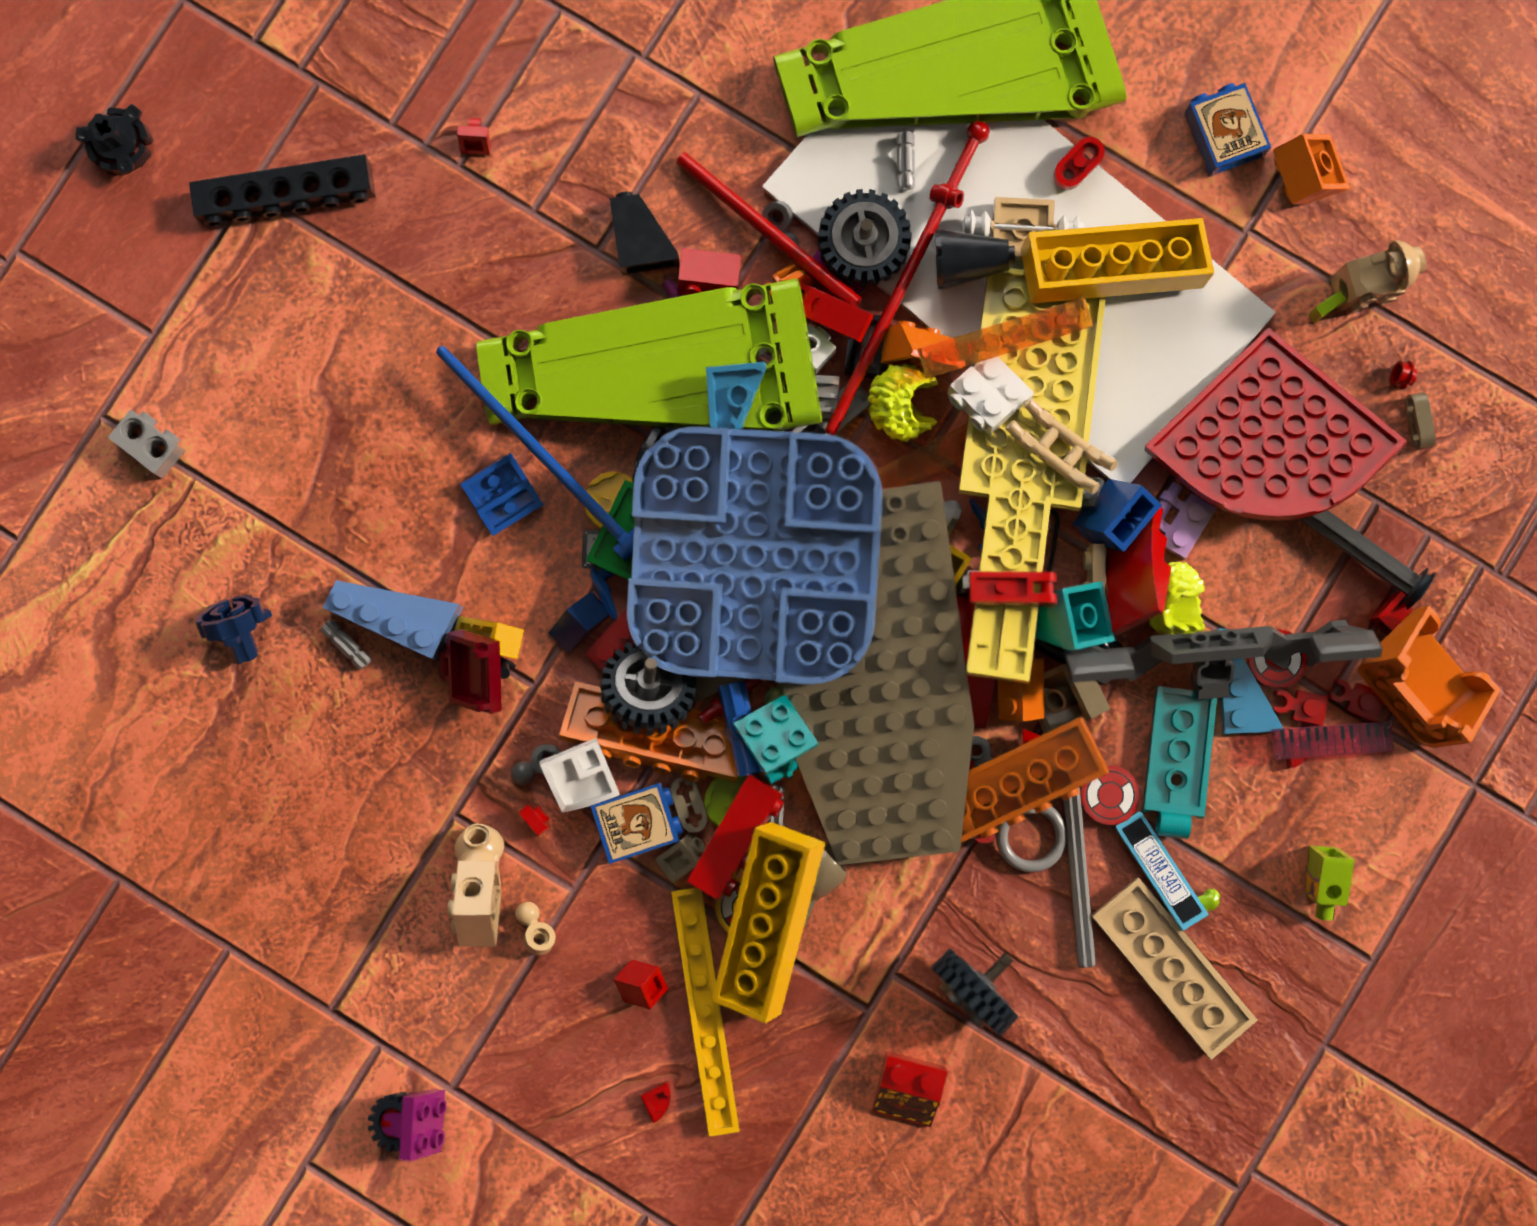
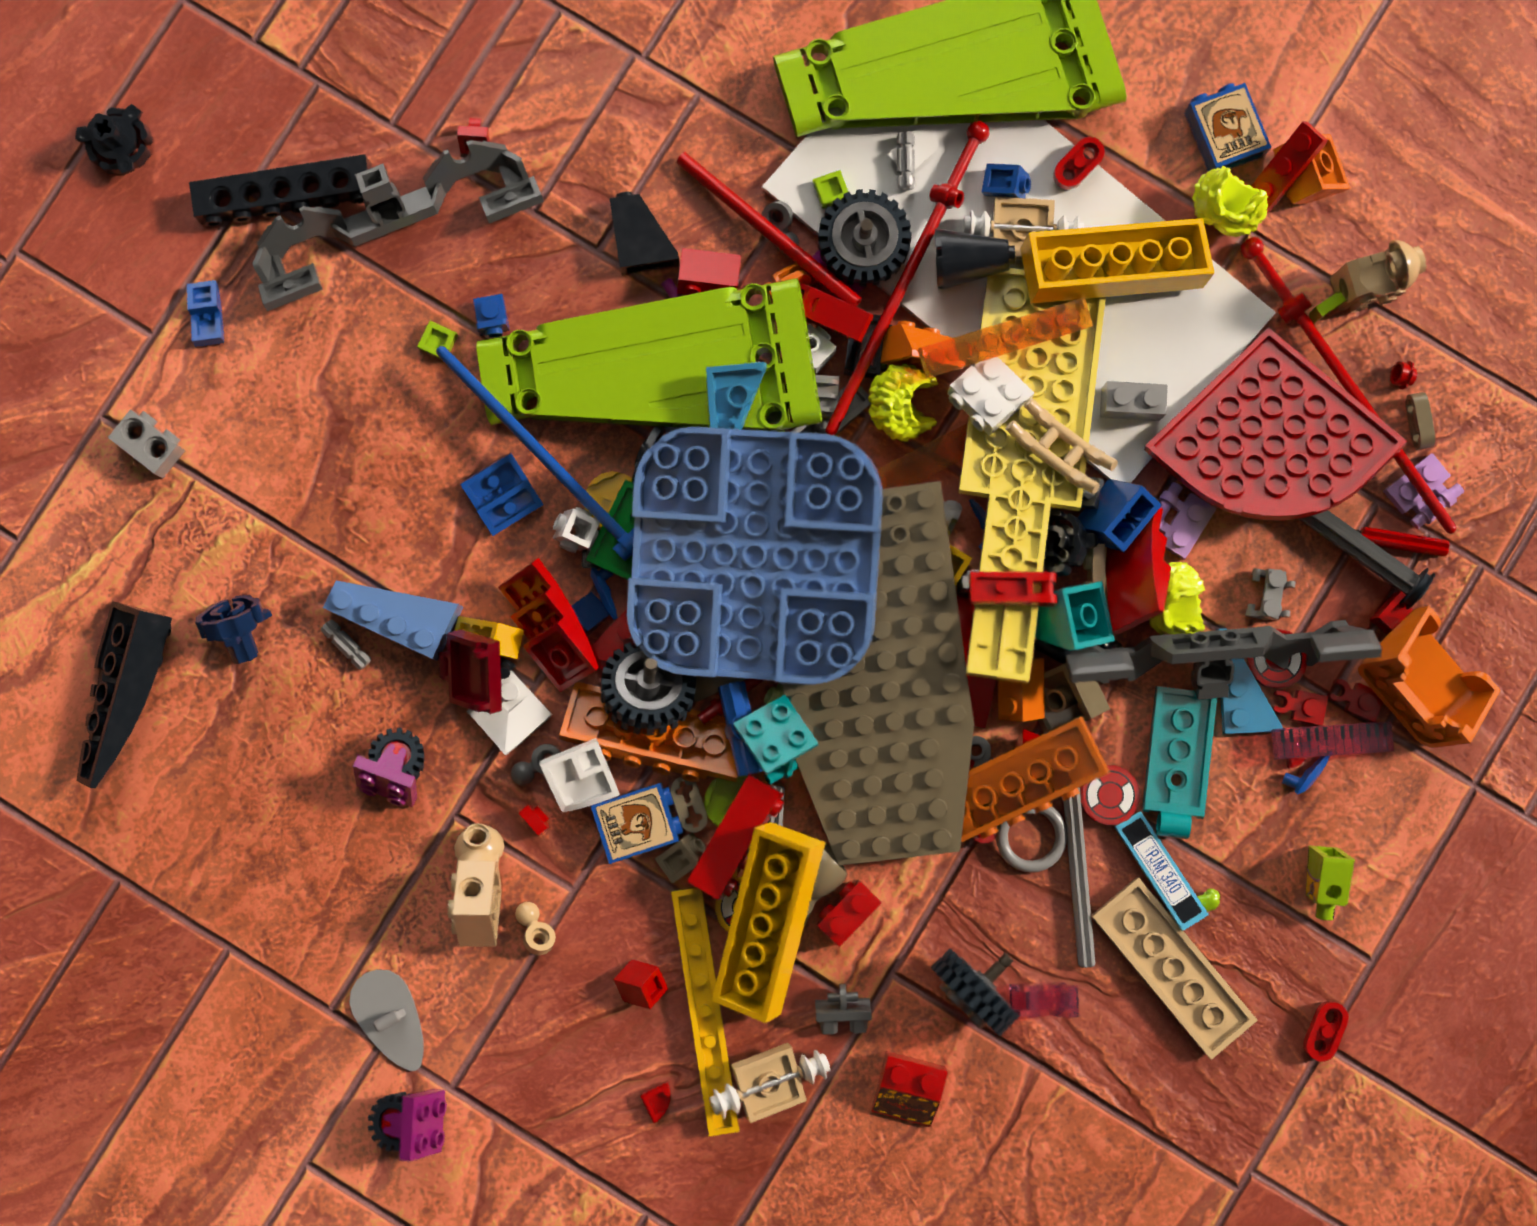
none -> black wedge [76,601,172,788]
none -> blue slope [187,280,224,347]
none -> dark grey piece [252,140,544,311]
none -> light grey shield [349,969,424,1071]
none -> magenta plate [353,728,425,808]
none -> lime tile [417,321,458,360]
none -> white plate [467,671,553,755]
none -> blue bracket [473,294,510,338]
none -> red slope [498,557,599,692]
none -> white brick [553,507,600,553]
none -> tan plate [709,1043,830,1123]
none -> lime tile [812,170,848,209]
none -> dark grey hips [815,984,872,1034]
none -> red brick [817,880,882,947]
none -> blue bracket [981,164,1031,198]
none -> clear pink brick [1009,982,1079,1018]
none -> black piece [1043,509,1097,577]
none -> light grey brick [1100,381,1168,421]
none -> neon yellow hair [1192,166,1268,237]
none -> red bar [1240,236,1457,534]
none -> light grey piece [1245,568,1296,621]
none -> red plate [1251,121,1328,212]
none -> blue bar [1282,751,1331,794]
none -> red plate [1303,1001,1349,1062]
none -> red axle [1360,527,1450,557]
none -> lavender plate [1383,453,1464,529]

